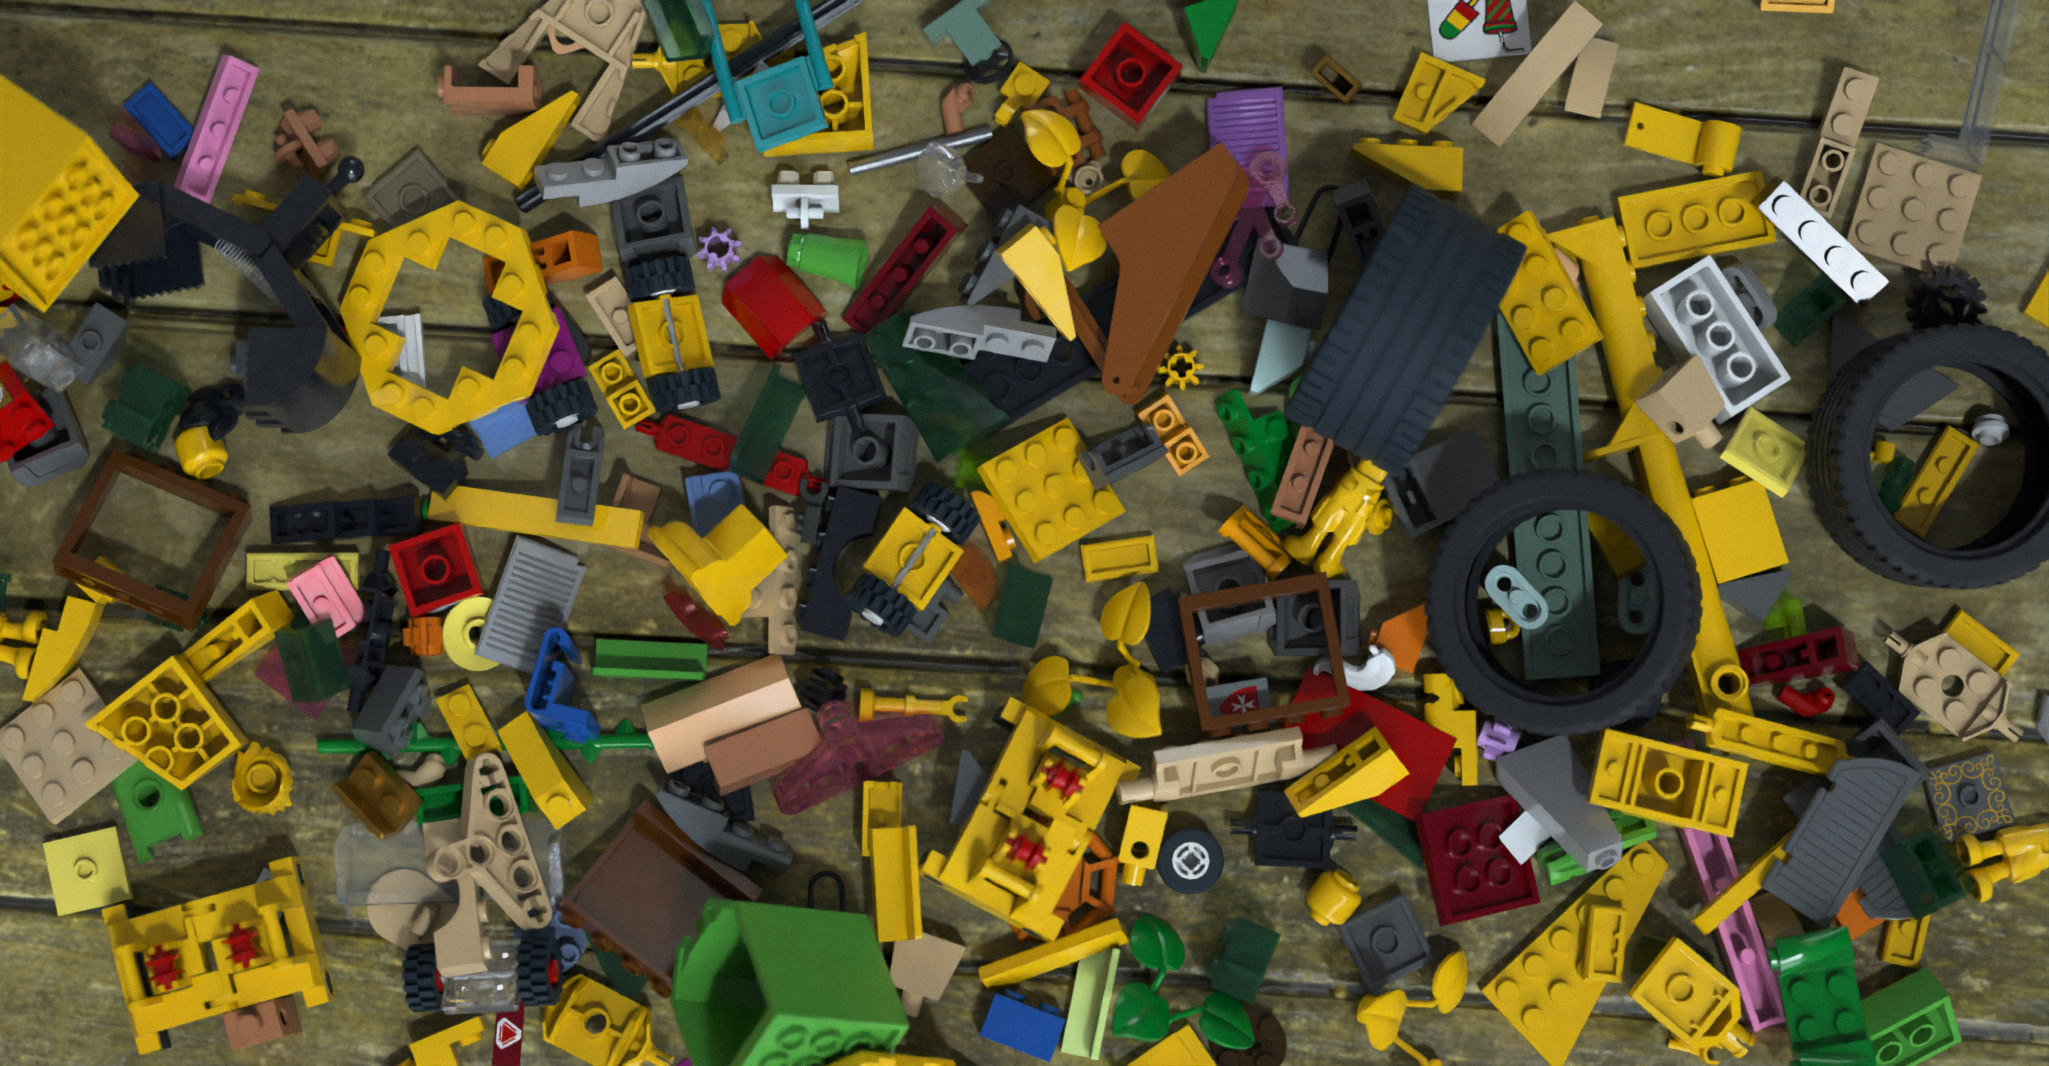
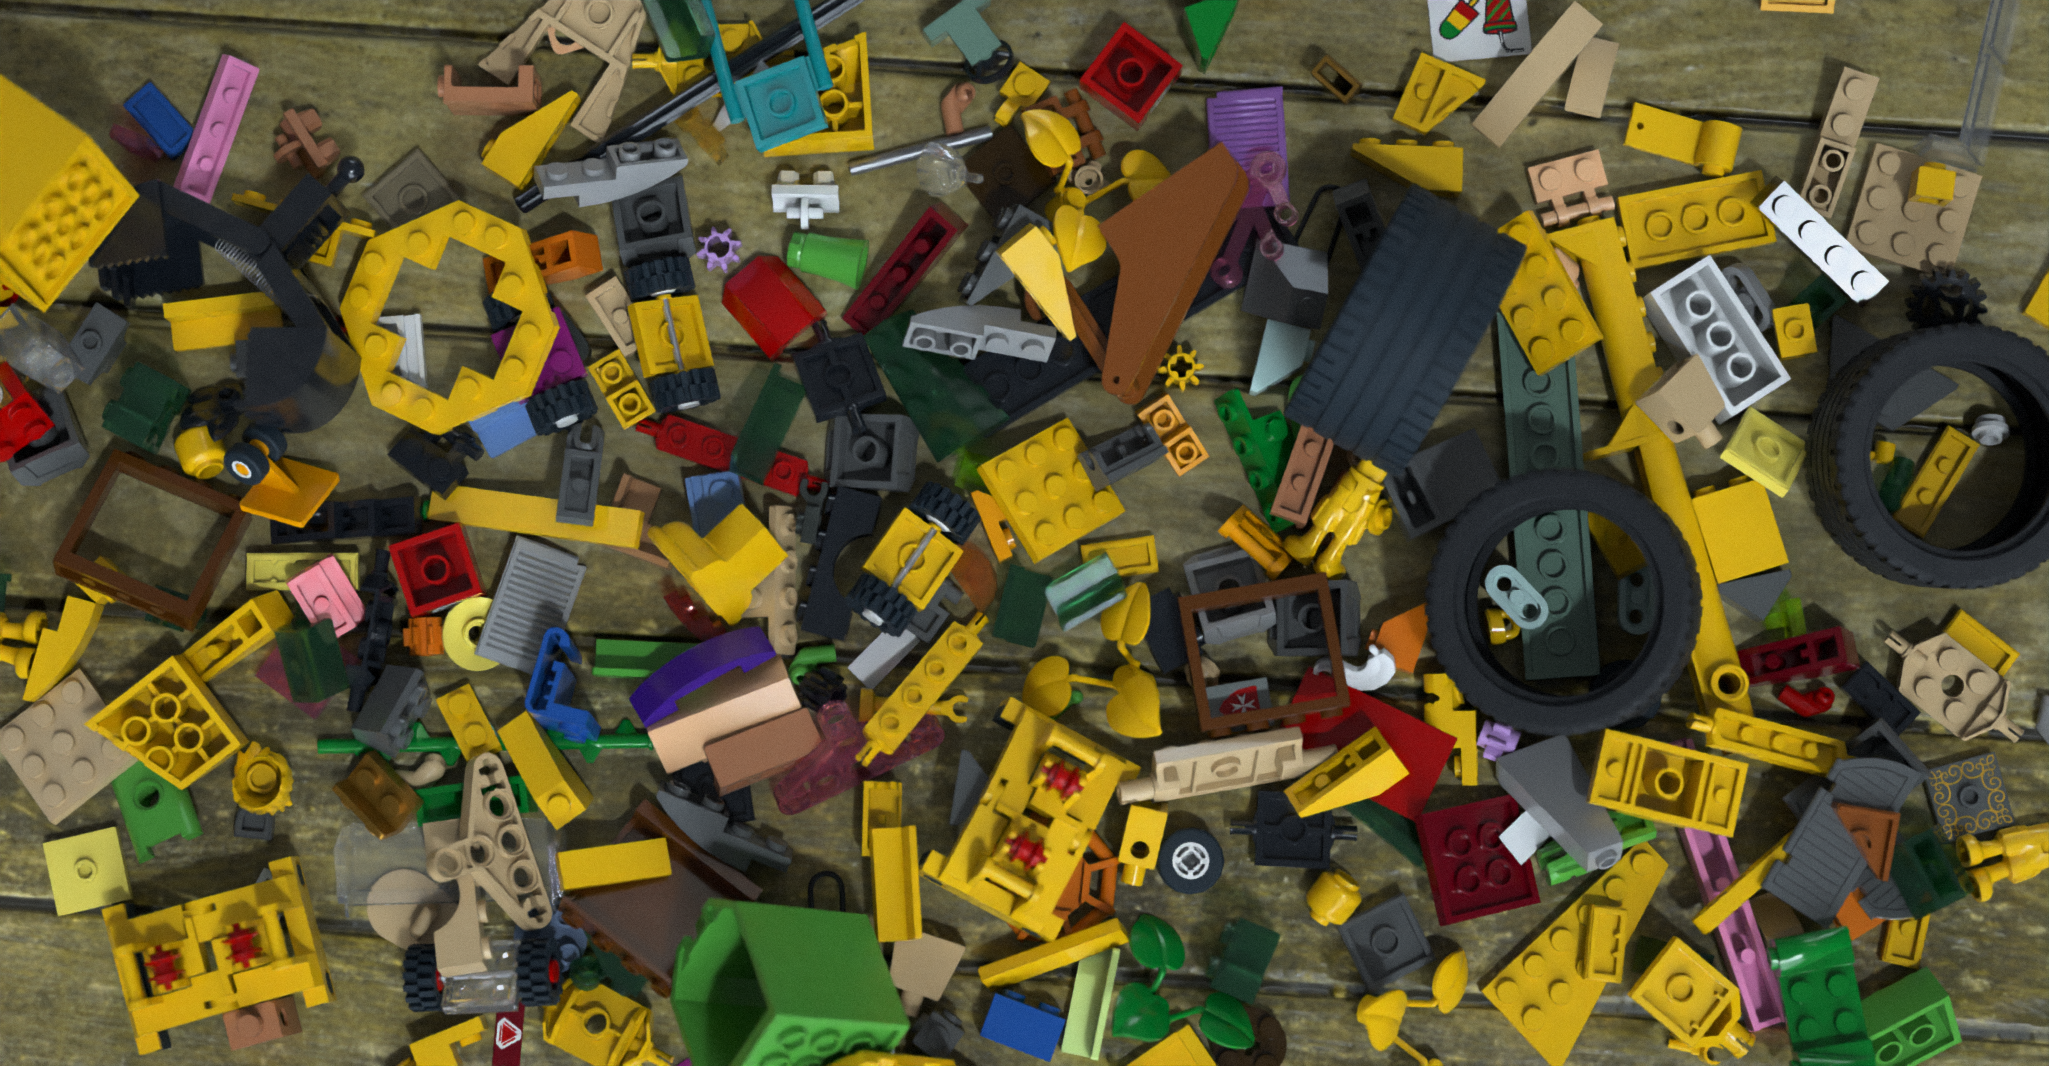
none -> yellow panel [163,290,283,352]
none -> light orange plate [224,420,340,528]
none -> dark grey tile [234,808,275,840]
none -> yellow tile [555,837,672,891]
none -> clear green plate [569,956,606,991]
none -> dark purple slope [629,626,777,728]
none -> bright green arm [788,644,837,686]
none -> white sticker [848,629,920,689]
none -> yellow plate [855,611,989,766]
none -> dark grey brick [911,1009,965,1059]
none -> clear green panel [1042,551,1128,632]
none -> light nougat plate [1526,149,1615,228]
none -> yellow bracket [1771,303,1818,361]
none -> dark orange tile [1831,802,1901,882]
none -> yellow plate [1908,162,1957,207]

